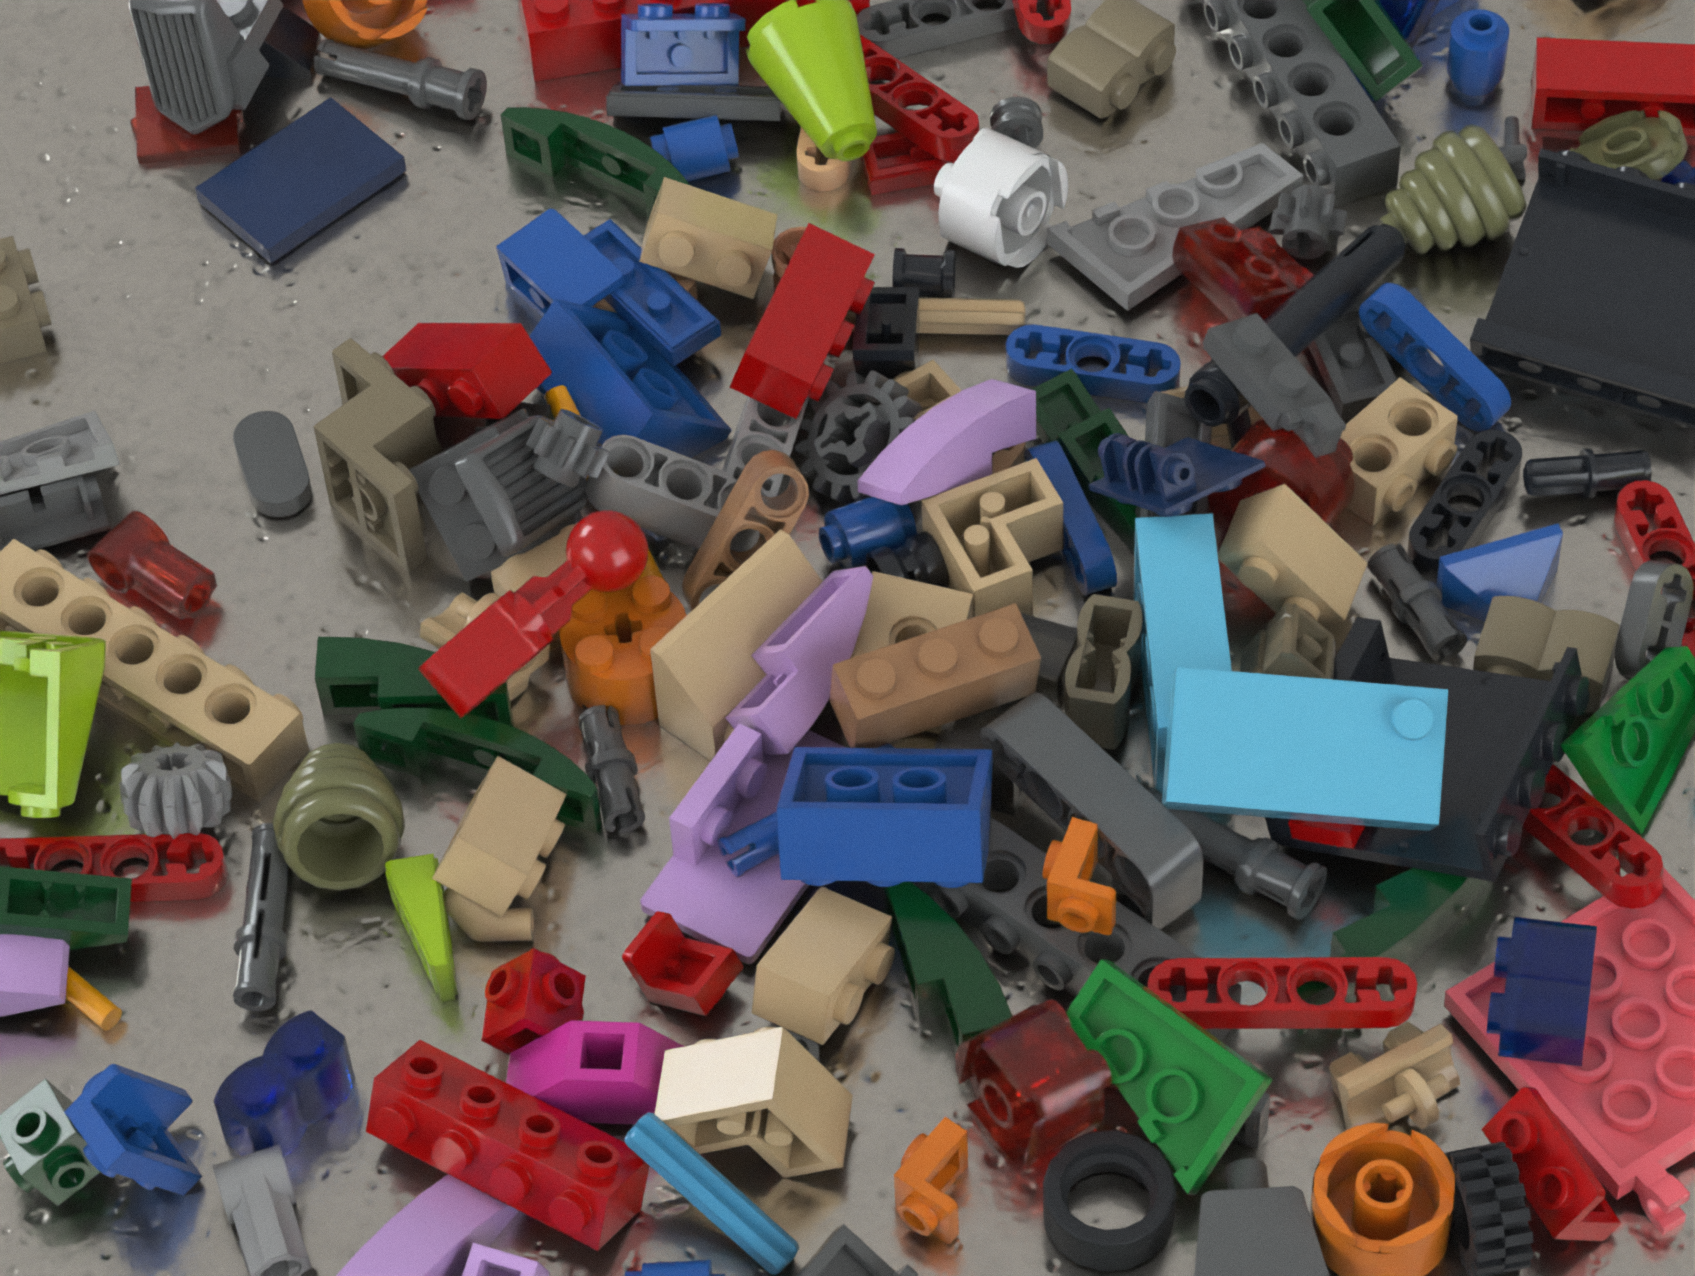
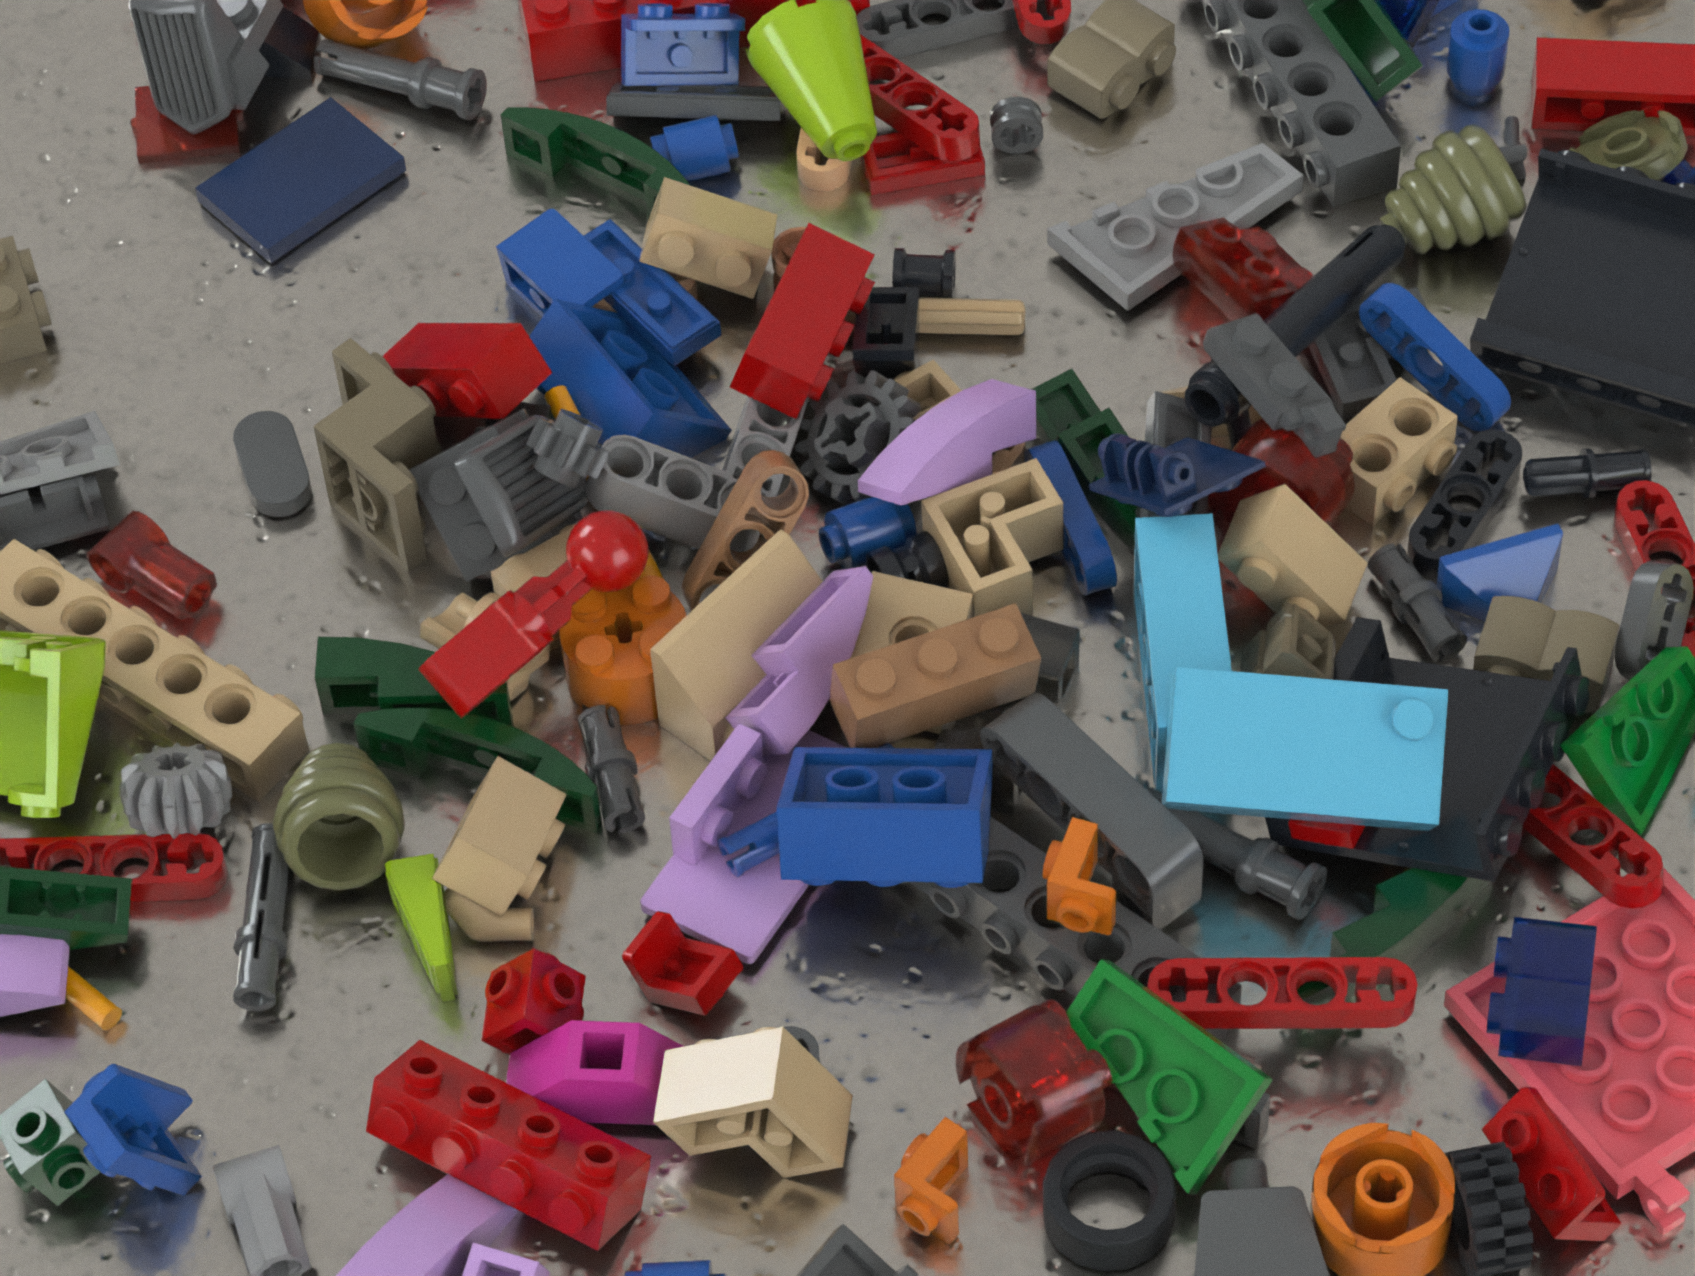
clear blue brick [213,1010,355,1158] -> none
dark azure axle [624,1112,800,1275] -> none
tan brick [752,886,895,1045] -> none
dark green slope [884,882,1015,1070] -> none
white brick [934,128,1068,268] -> none
blue beam [1006,324,1181,403] -> none
dark tan brick [1065,594,1143,750] -> none
dark grey gear [1269,185,1347,259] -> none
tan hips [1329,1022,1461,1130] -> none

